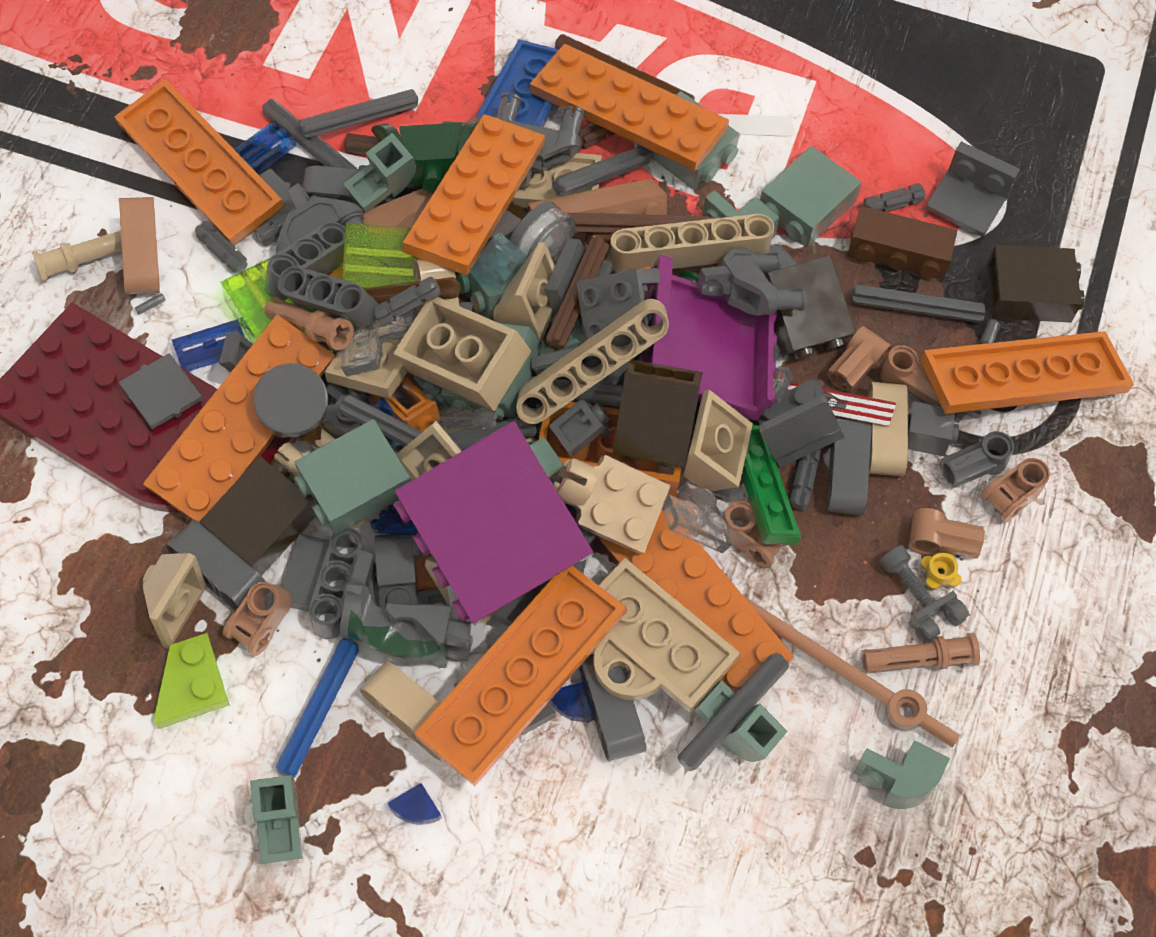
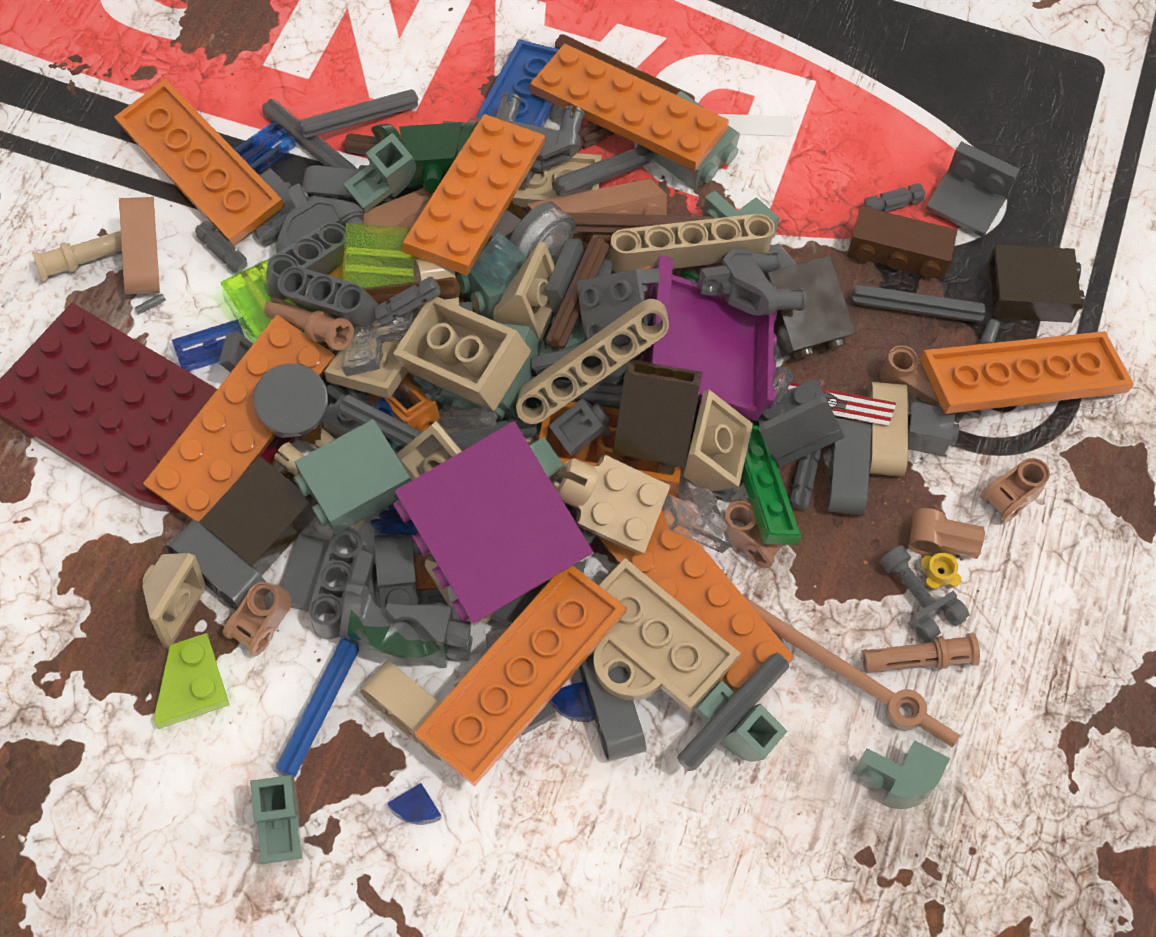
dark grey piece [119,353,203,429] -> none
sand green brick [760,145,862,247] -> none
nougat piece [827,326,892,393] -> none
dark grey piece [940,431,1014,488] -> none

